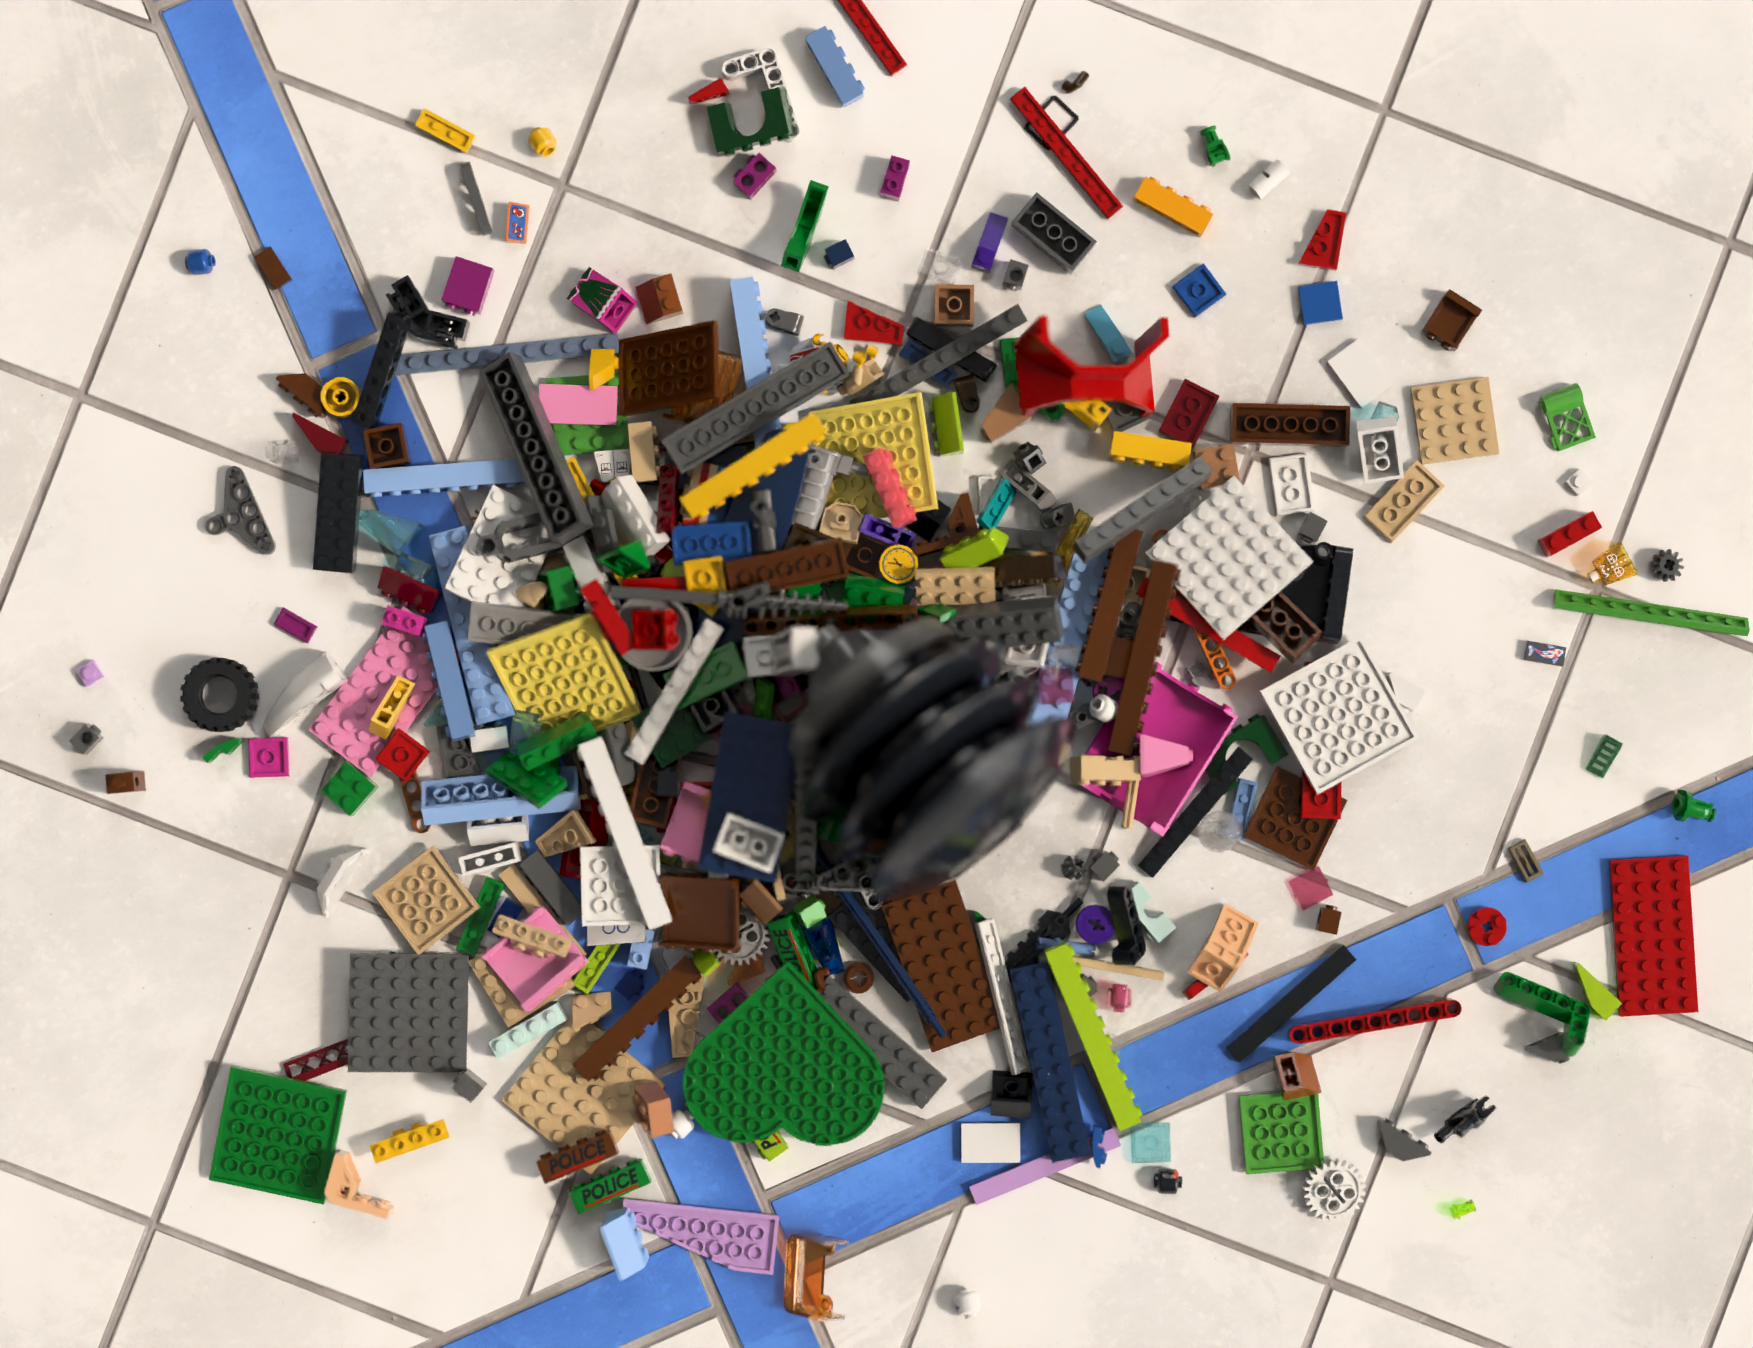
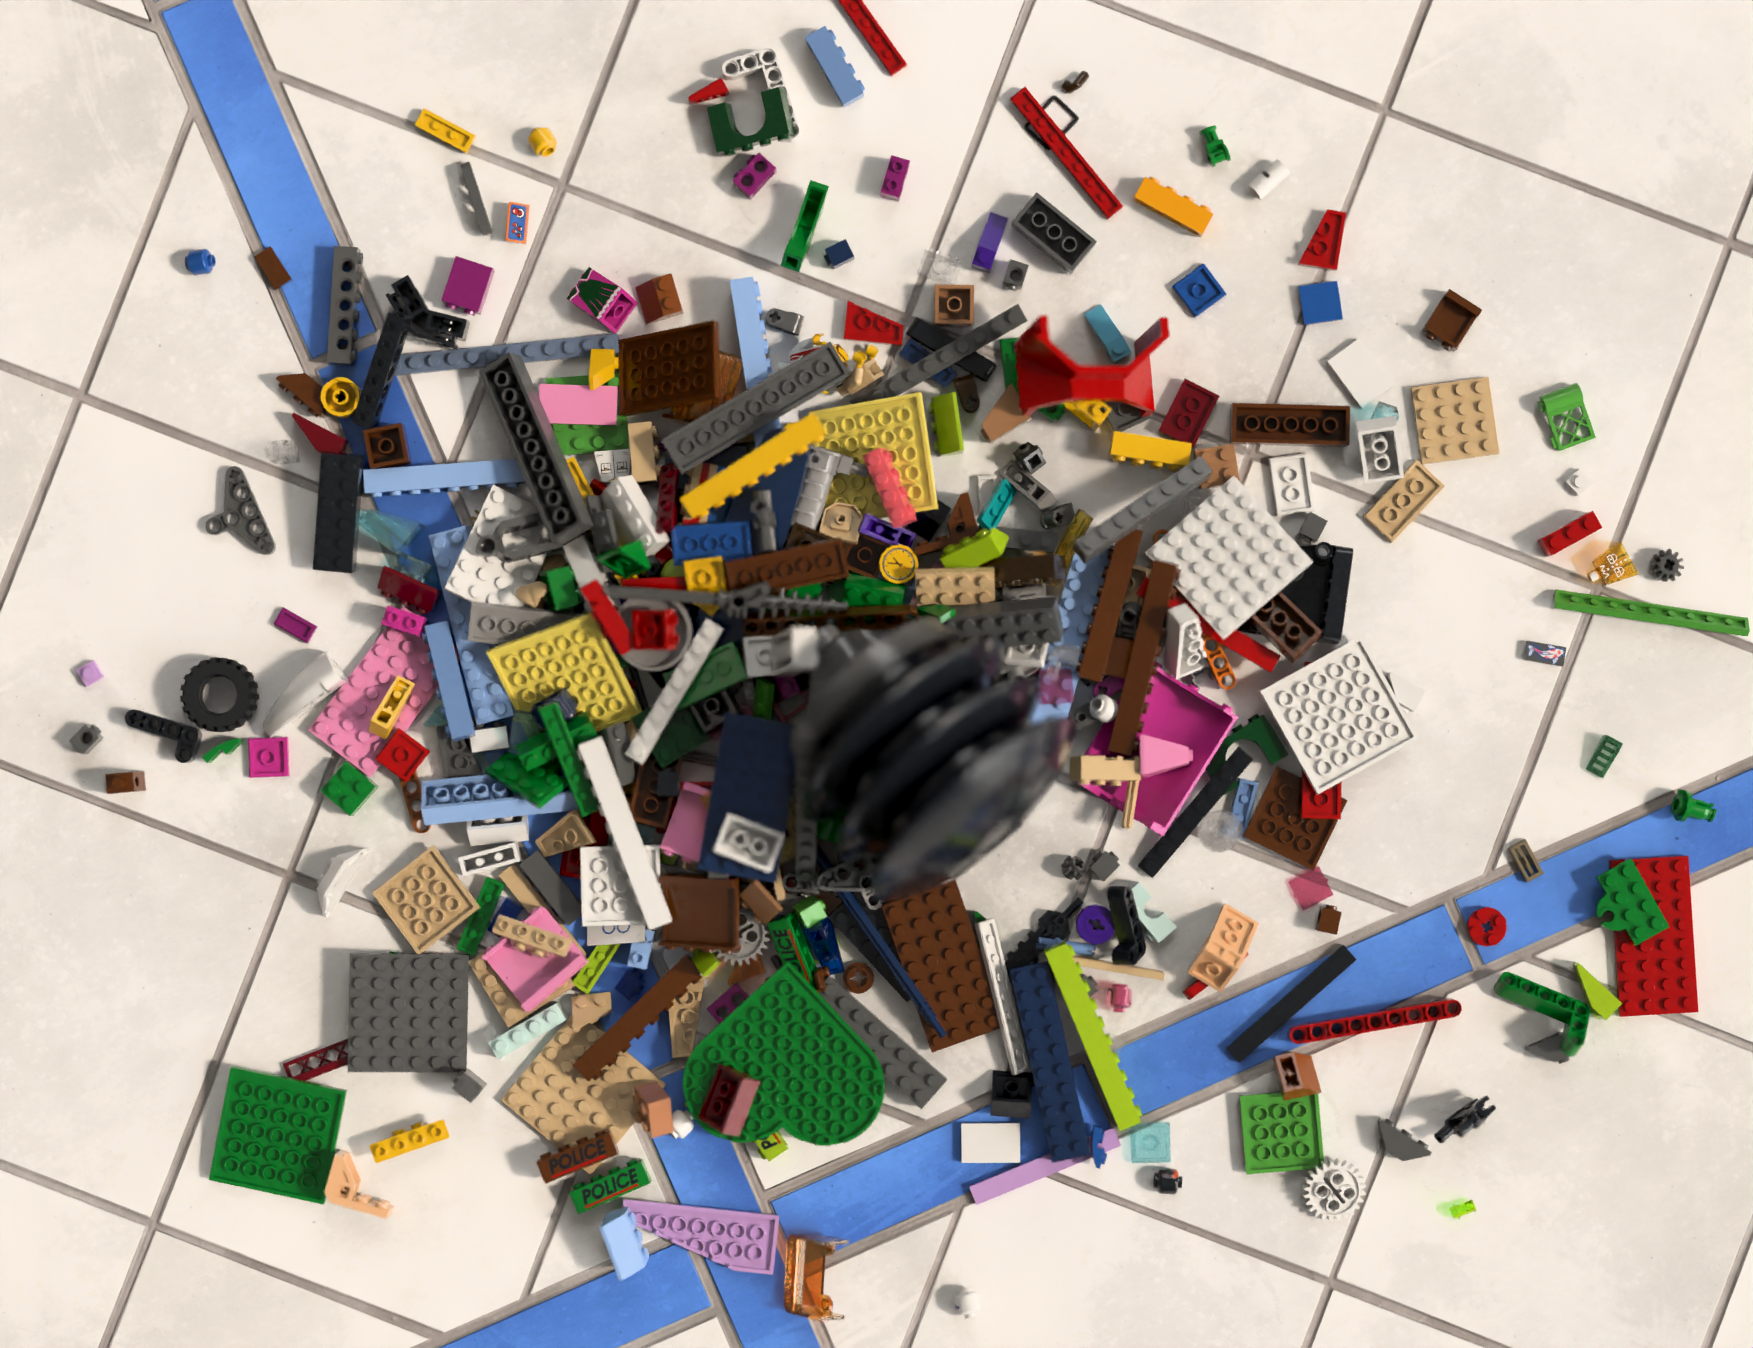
none -> black beam [125,710,202,763]
none -> dark grey brick [327,246,363,366]
none -> brick [530,687,578,730]
none -> green tile [538,701,599,817]
none -> dark red slope [698,1064,760,1136]
none -> white wedge [1163,603,1209,680]
none -> green plate [1595,858,1669,946]

